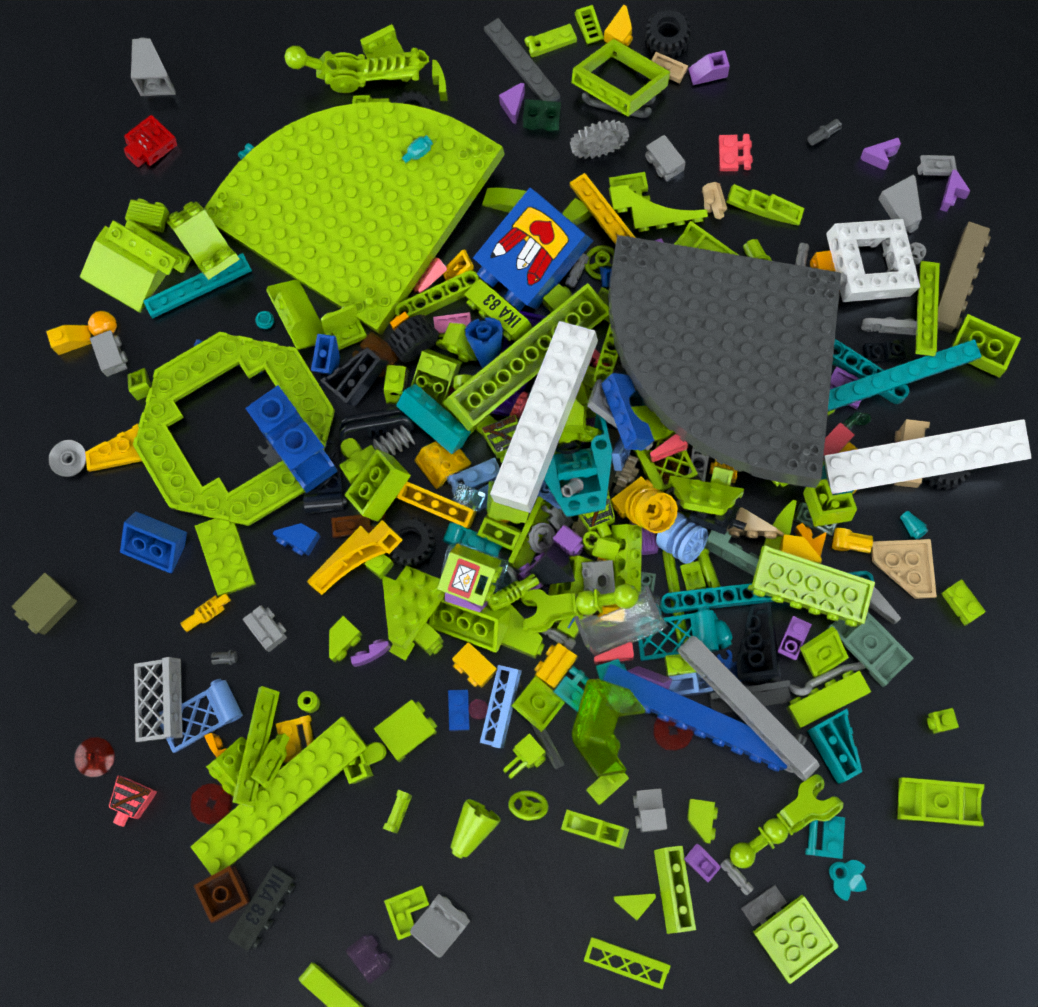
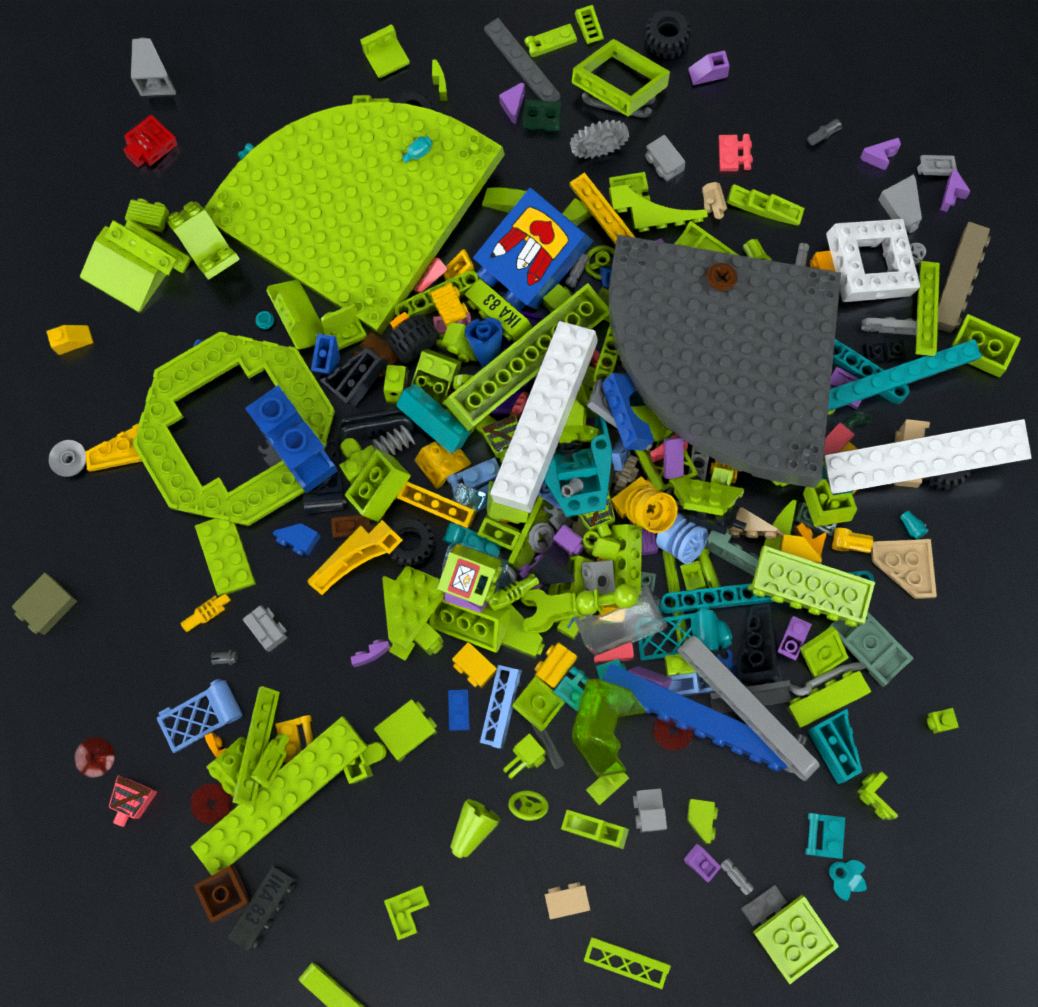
light orange hair [88,311,117,336] -> none
light grey brick [90,330,128,376] -> none
blue slope [120,511,187,573] -> none
lime slope [127,368,152,401] -> none
light grey fence [134,657,183,742] -> none
teal plate [143,253,252,319] -> none
lime piece [284,45,429,93] -> none
lime brick [298,691,320,713] -> none
lime slope [329,616,362,662] -> none
clear purple brick [345,934,391,984] -> none
lime brick [365,554,394,579] -> none
lime plate [383,790,412,833] -> none
light grey bracket [410,894,470,957] -> none
clear pink plate [468,699,488,719] -> none
light grey axle [541,628,576,650] -> none
yellow slope [604,5,633,46] -> none
lime slope [614,894,656,920] -> none
tan plate [651,52,688,84] -> none
lime brick [654,846,696,934] -> none
lime piece [730,774,843,869] -> none
light grey slope [869,587,901,625] -> none
lime piece [897,777,984,827] -> none
lime brick [941,579,986,626] -> none
none -> yellow brick [430,283,468,328]
none -> tan brick [545,882,590,919]
none -> medium lavender slope [664,437,684,479]
none -> reddish brown gear [706,263,737,292]
none -> lime bracket [857,772,898,820]

